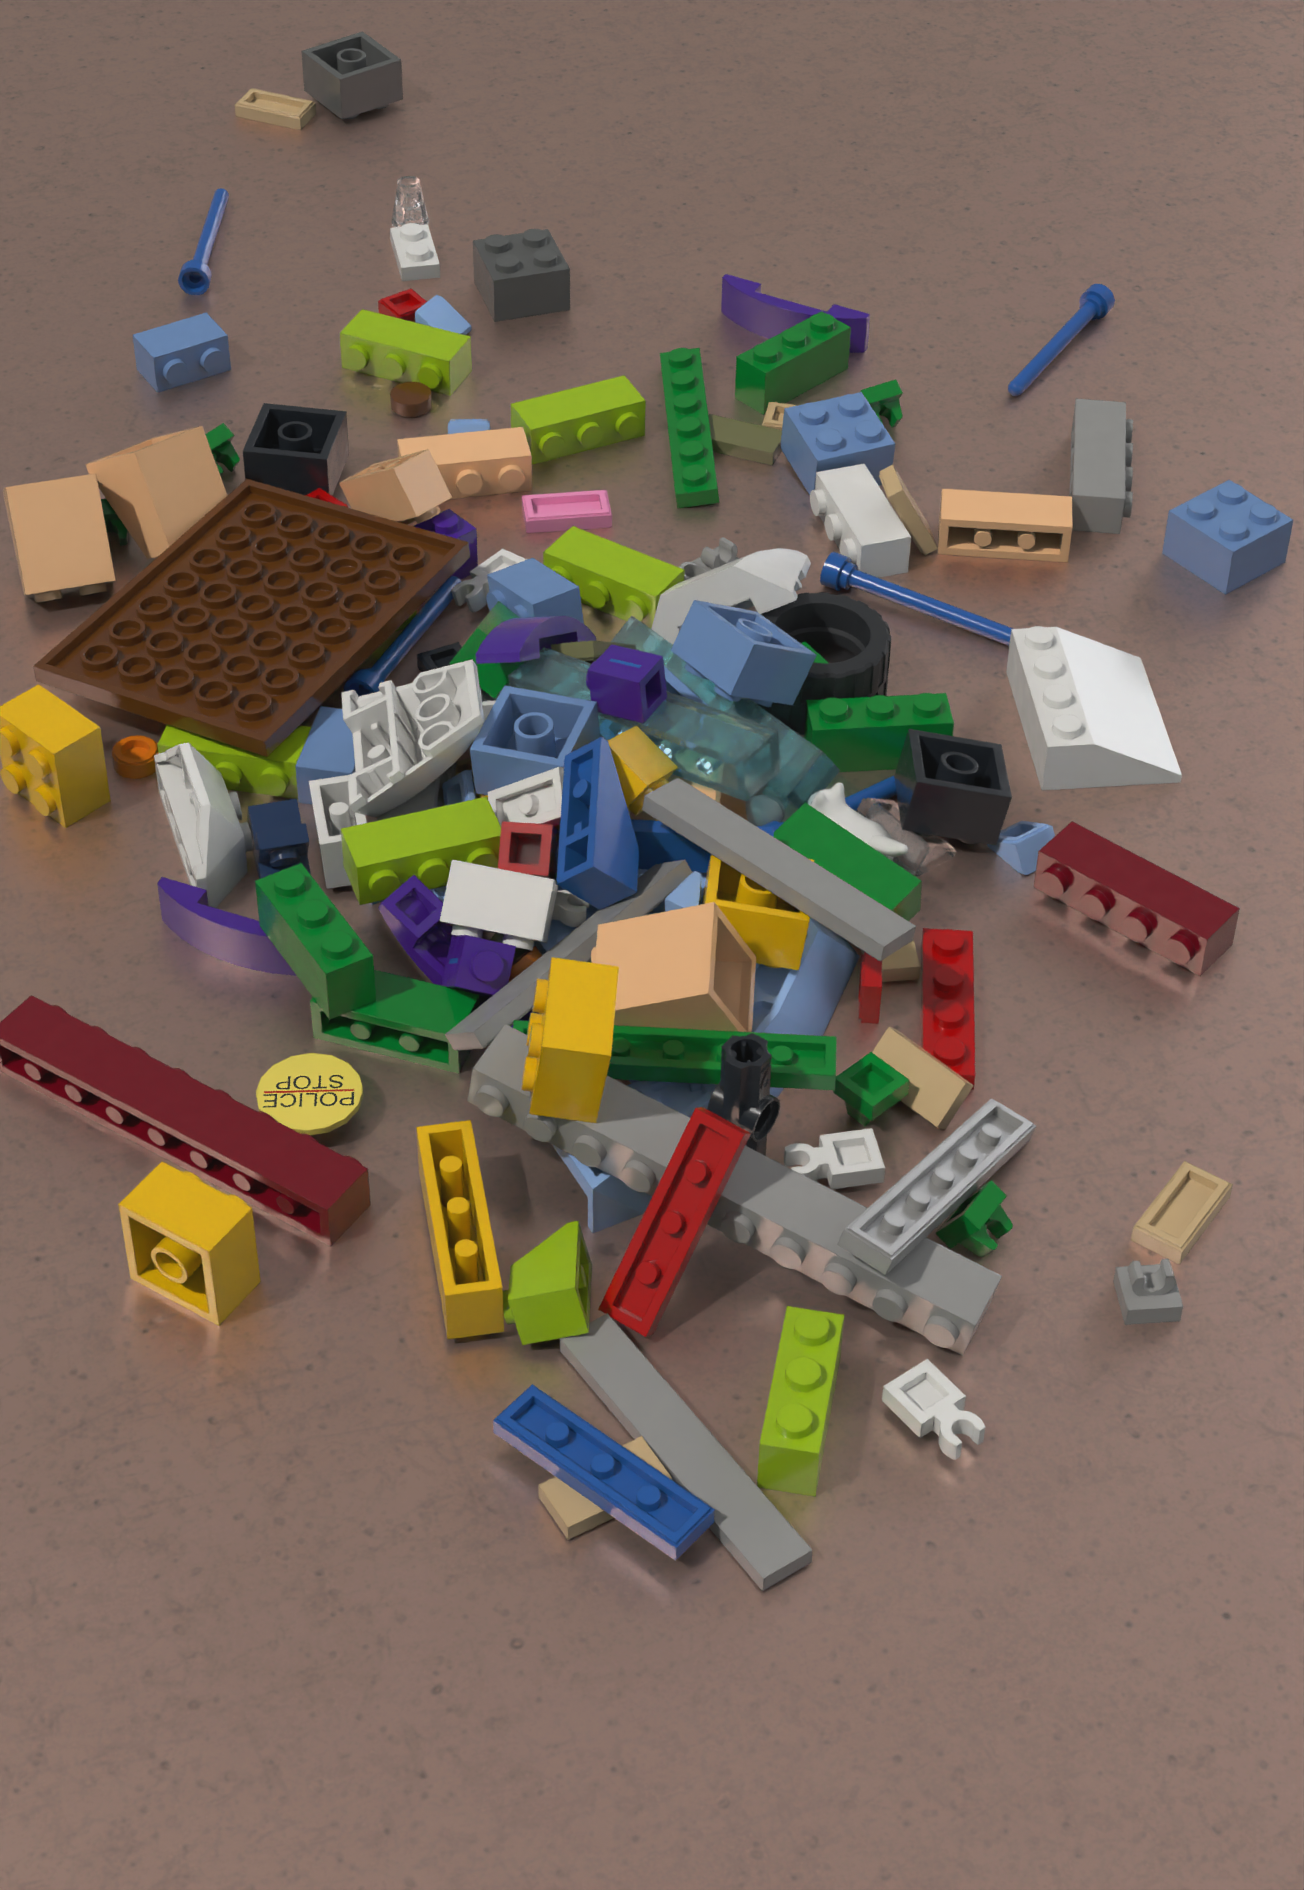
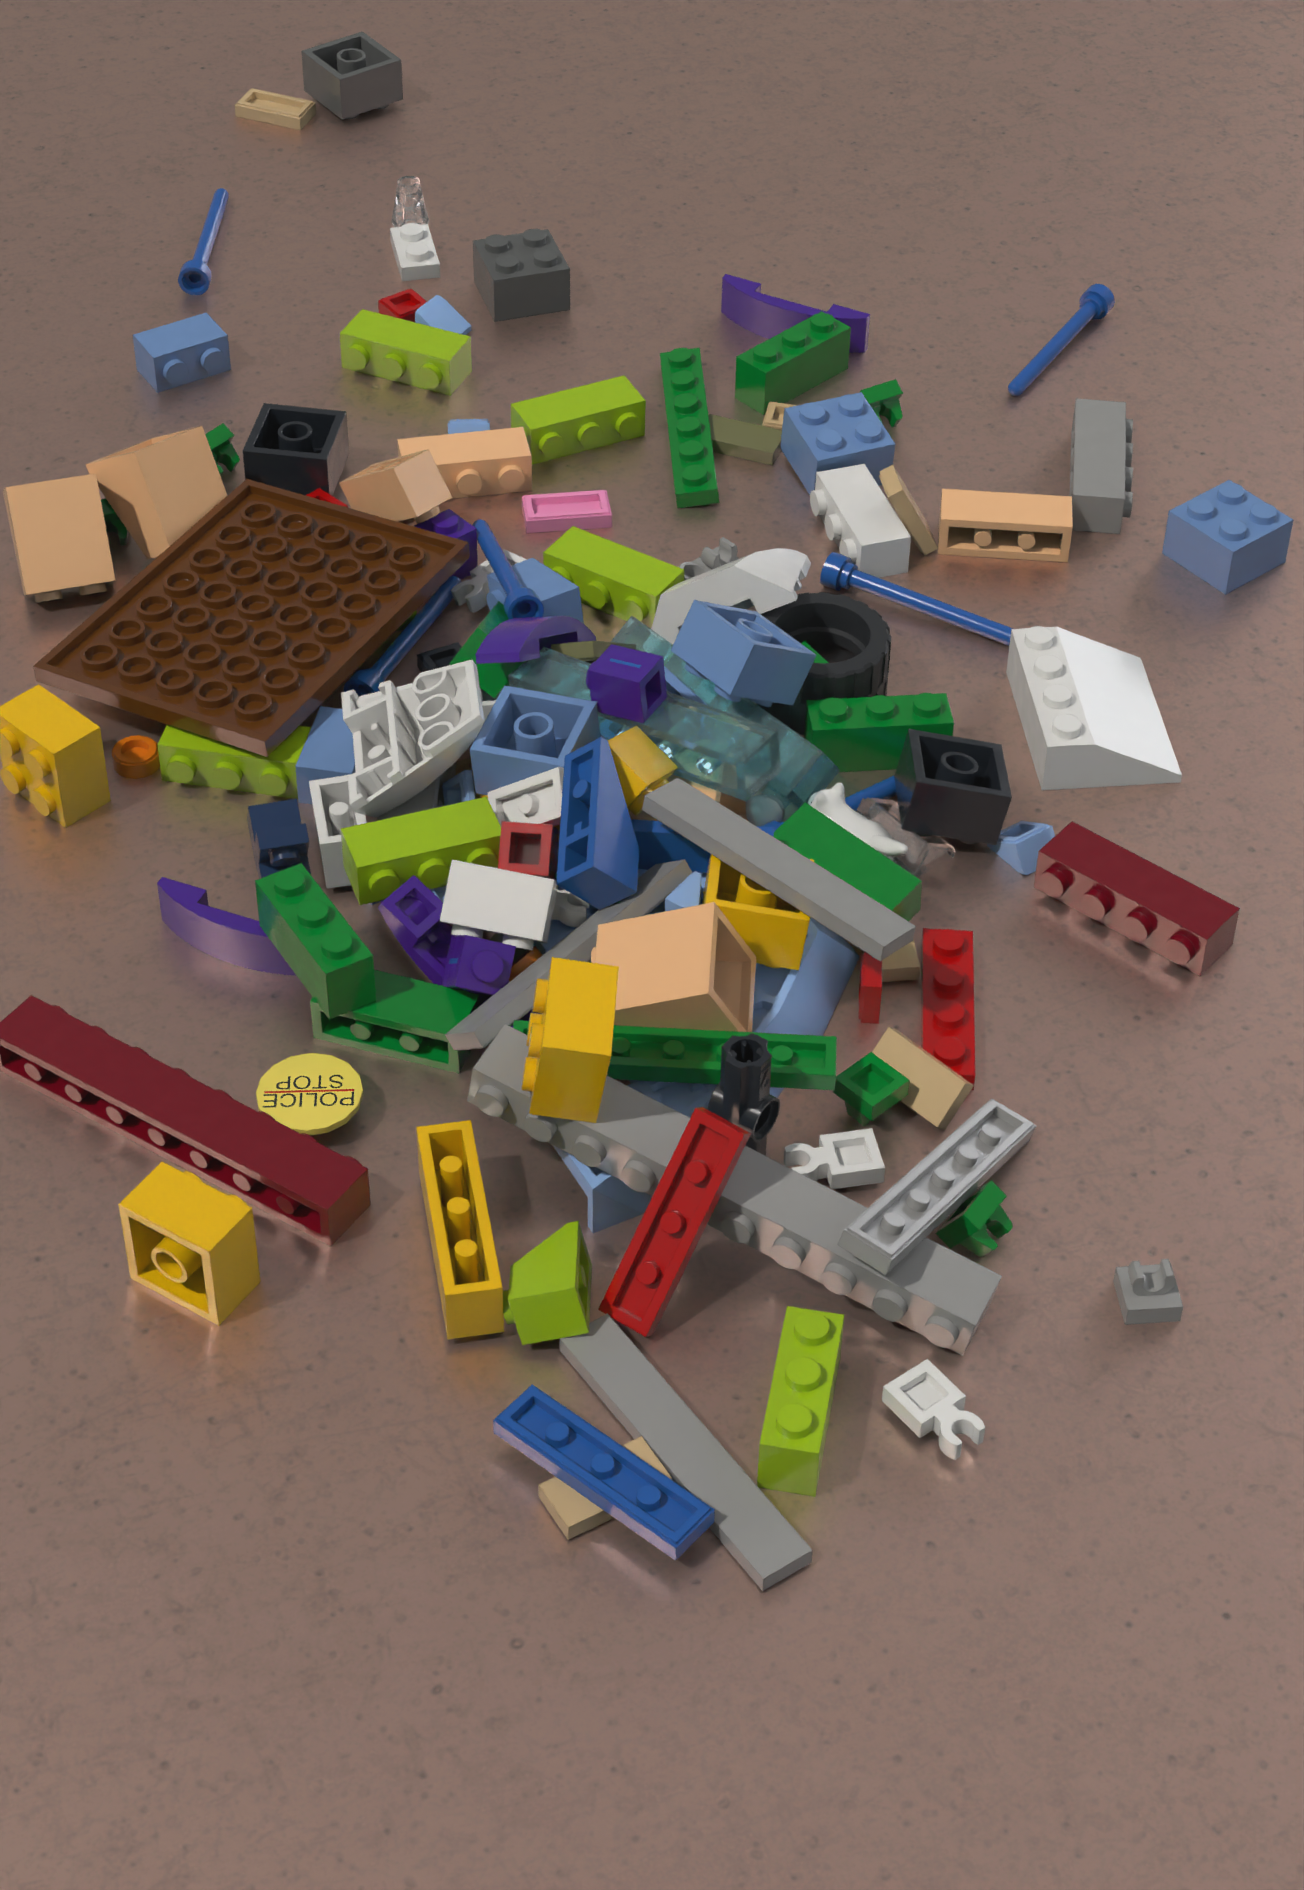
white wedge [154,742,253,908] -> none
reddish brown tile [390,382,432,418] -> none
tan tile [1131,1161,1233,1265] -> none
none -> blue piece [472,519,544,619]

